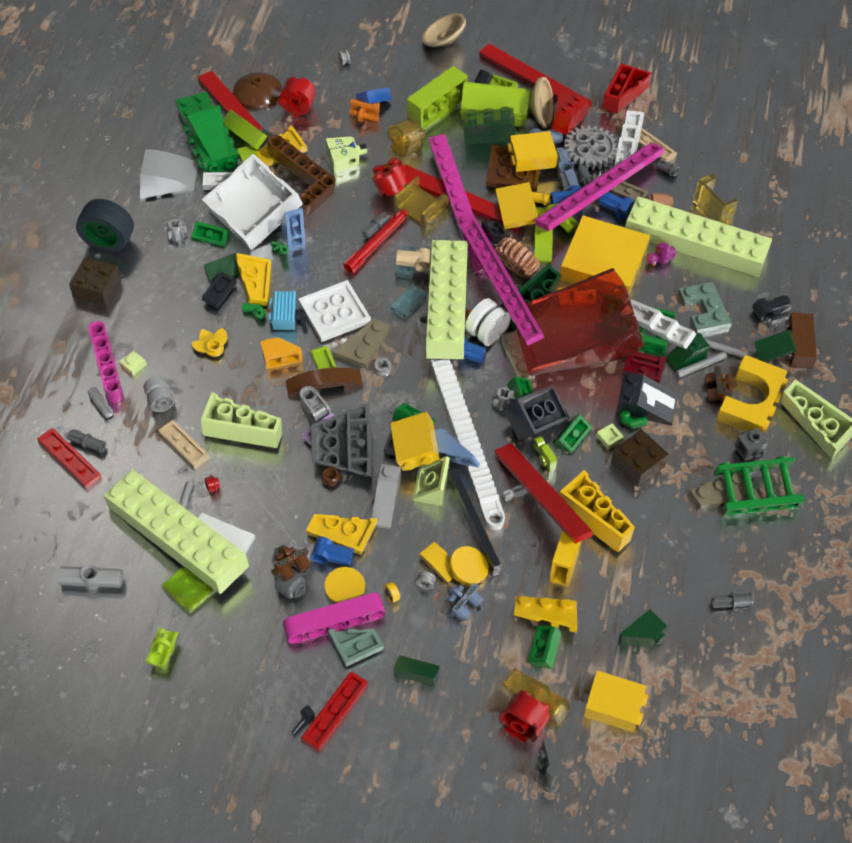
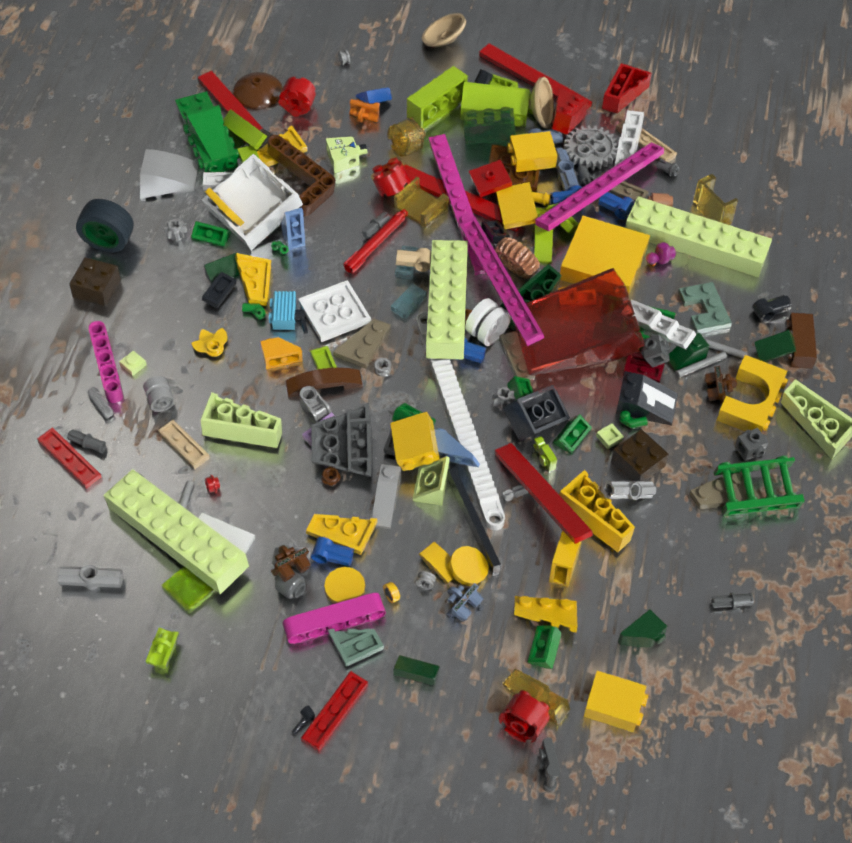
none -> yellow tile [205,187,245,227]
none -> red plate [469,160,513,198]
none -> light grey piece [602,480,656,500]
none -> dark grey brick [641,334,670,367]

